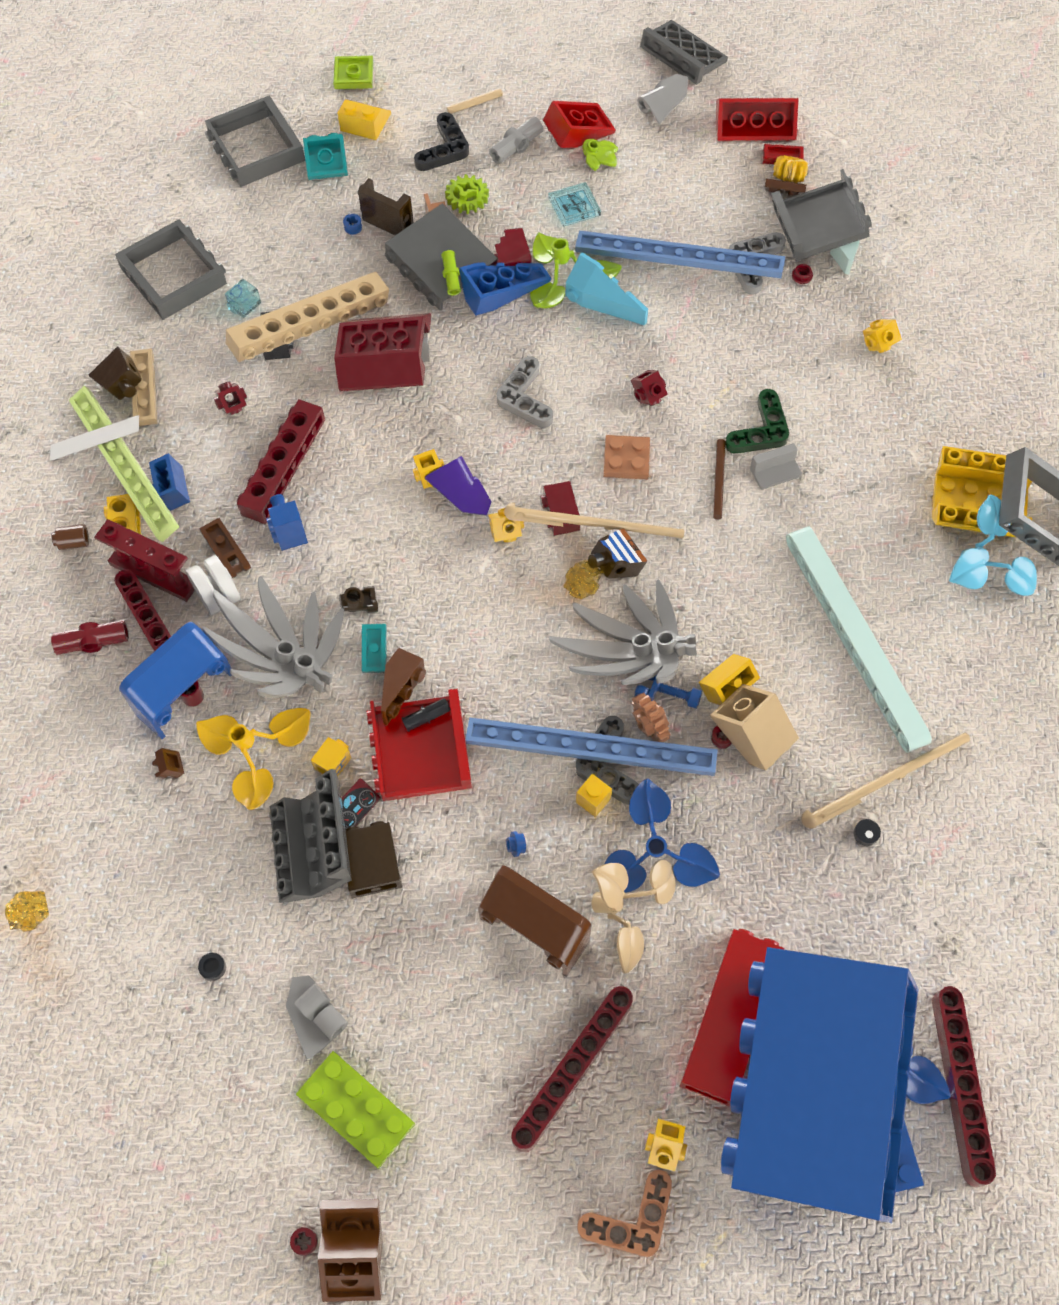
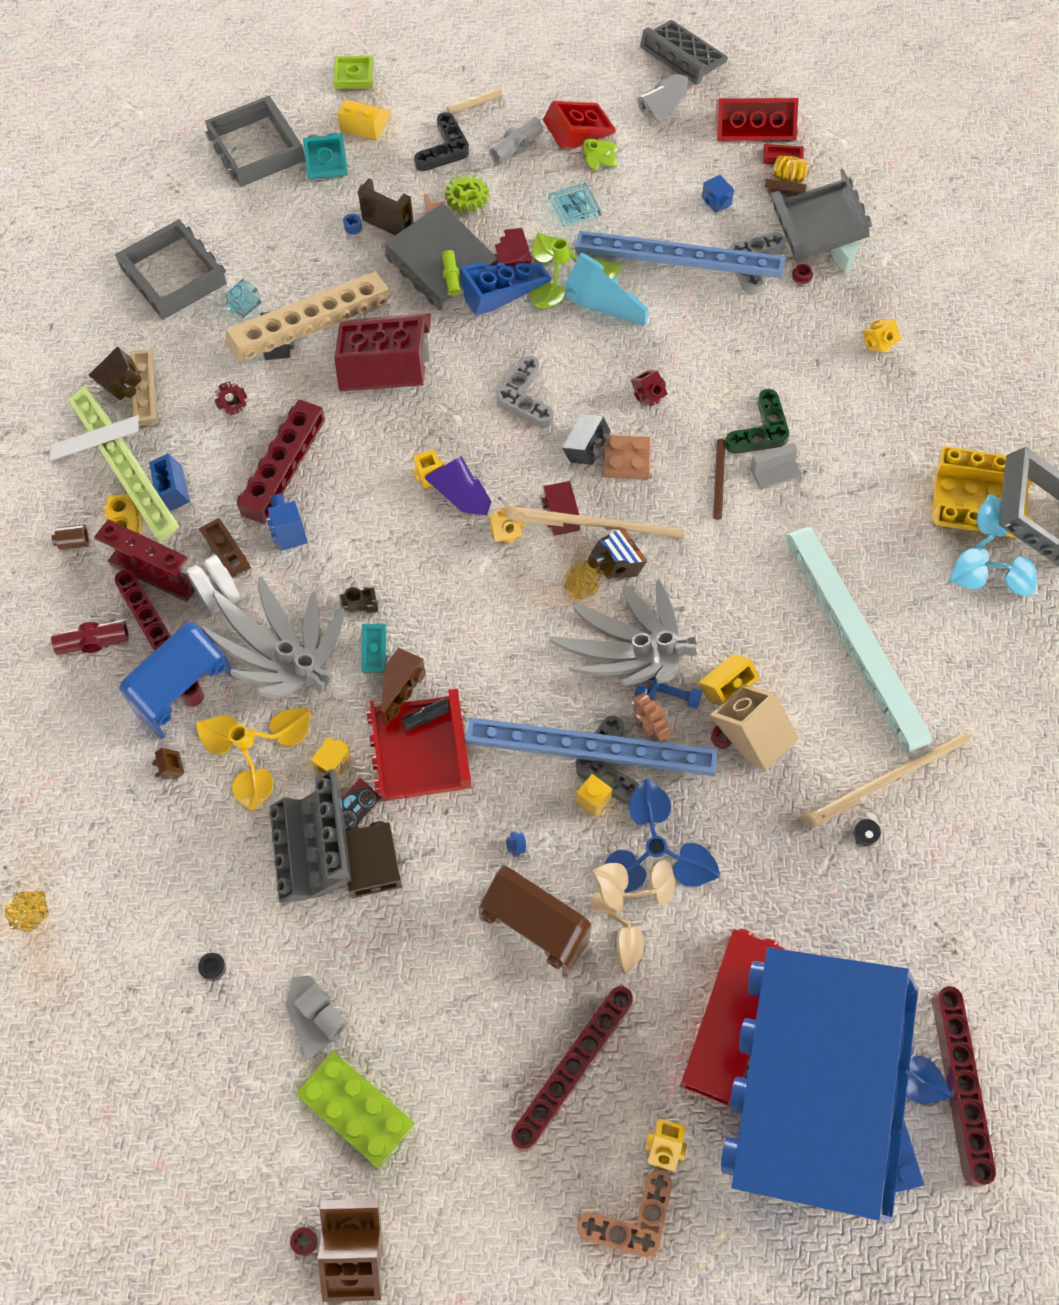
none -> piece [562,414,611,465]
none -> blue brick [702,174,734,213]

